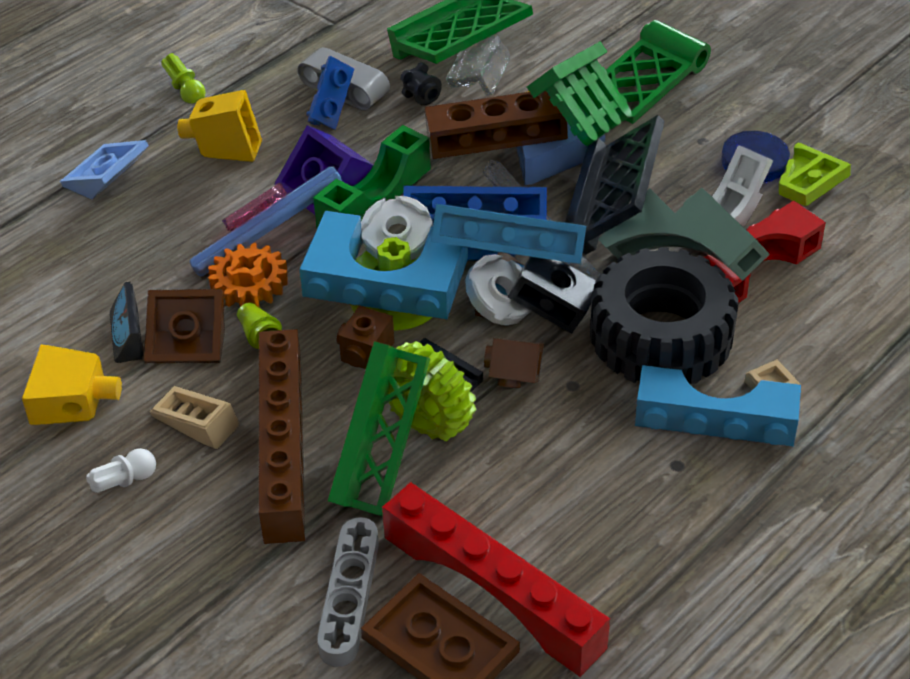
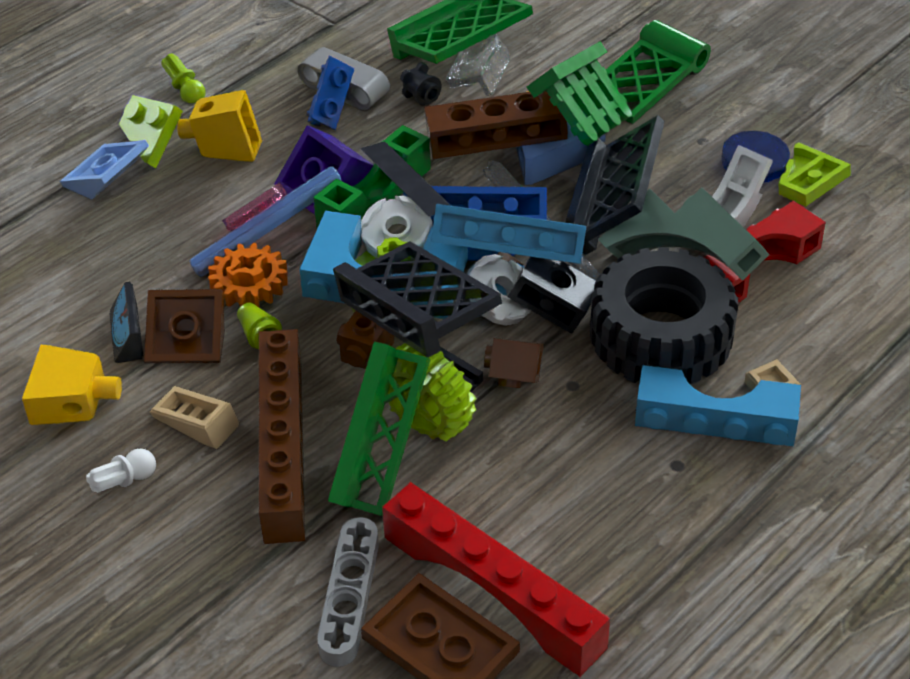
none -> wing [119,95,183,168]
none -> black fence [333,241,502,358]
none -> black sticker [361,141,451,216]

